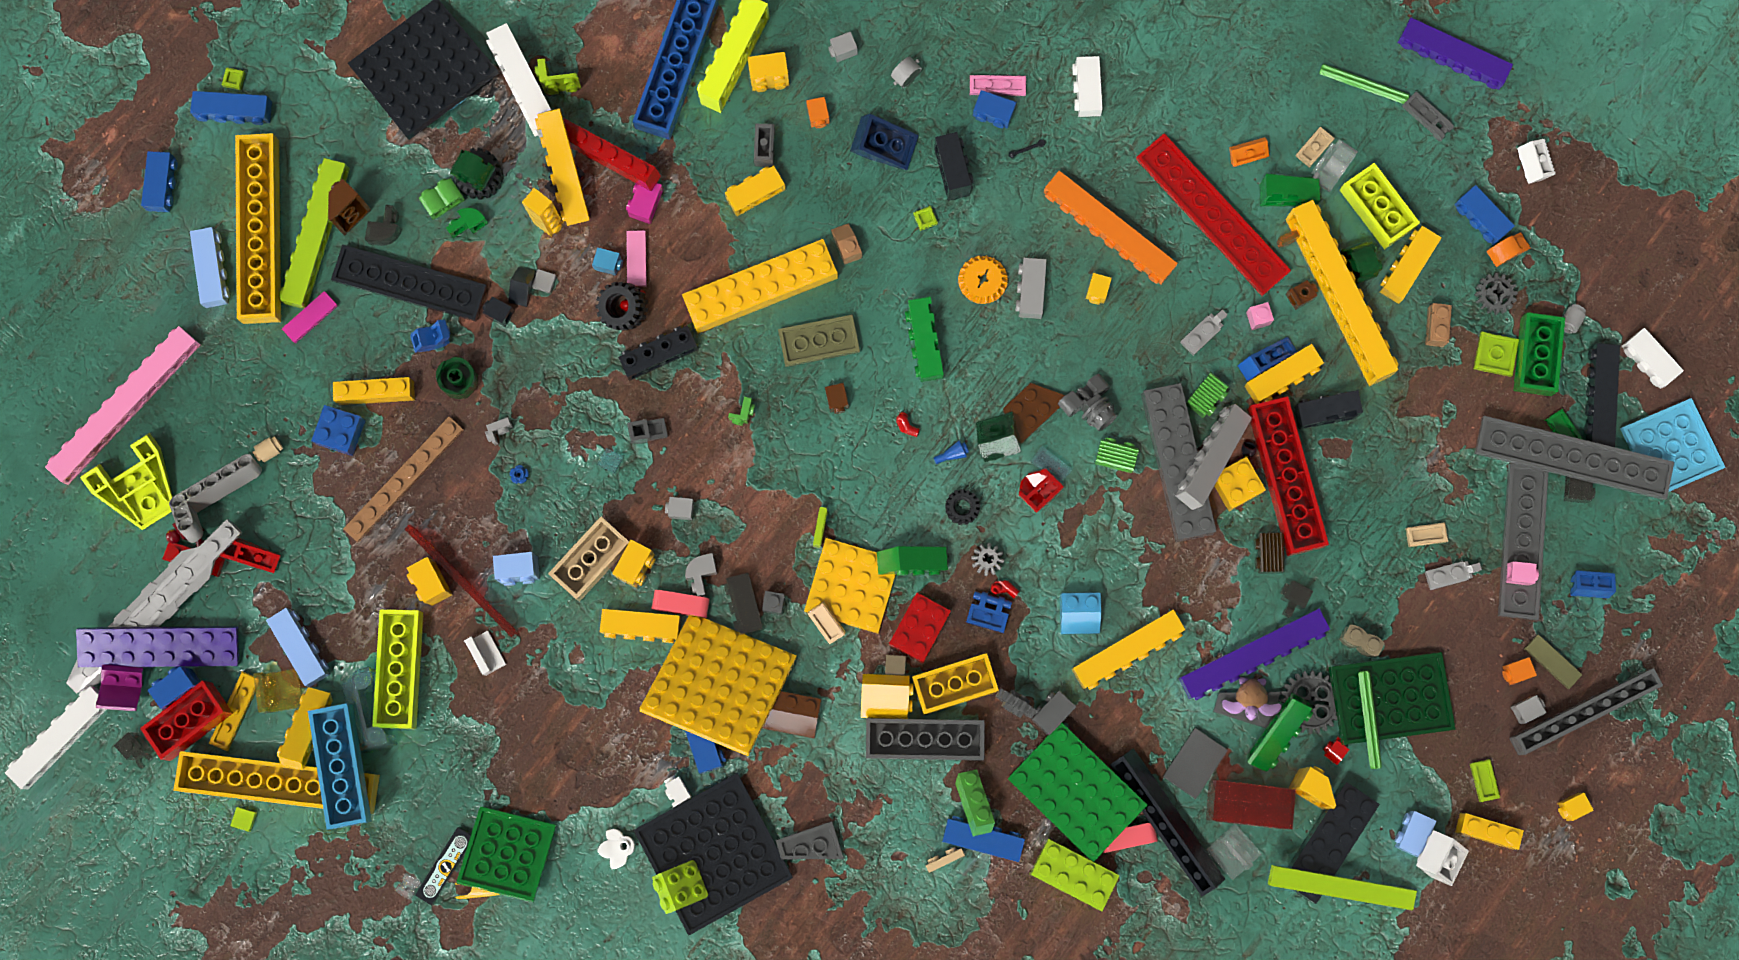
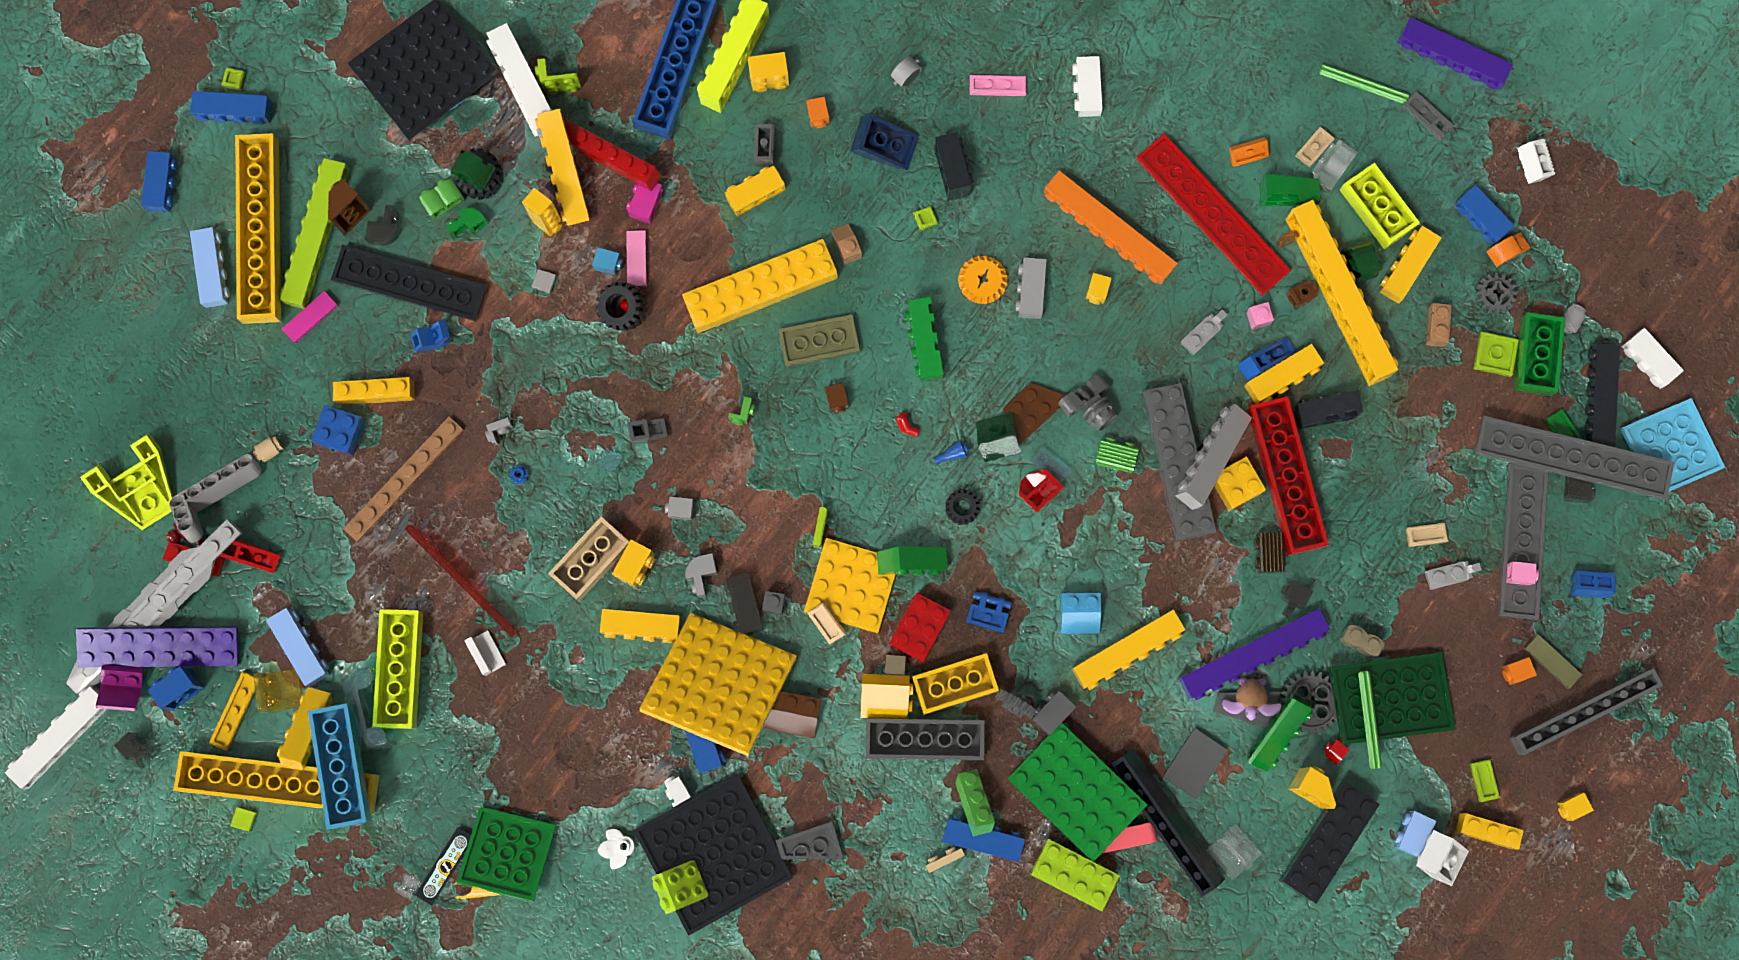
bright pink brick [45,326,201,485] -> none
red brick [140,680,233,761] -> none
yellow brick [407,557,452,606] -> none
dark green brick [436,357,478,399] -> none
black brick [482,297,515,327] -> none
light blue brick [493,552,540,586] -> none
black slope [508,267,537,307] -> none
black brick [618,326,698,381] -> none
coral beam [651,590,710,618] -> none
light grey brick [828,32,858,62] -> none
light grey gear [971,543,1004,576] -> none
blue brick [973,90,1016,128] -> none
red arm [991,580,1020,598] -> none
black hinge [1008,139,1045,158] -> none
bright green brick [1186,373,1229,418] -> none
clear red brick [1206,780,1296,830] -> none
black hinge [1241,441,1258,458] -> none
lime tile [1268,865,1417,910] -> none
light grey brick [1511,695,1546,724] -> none

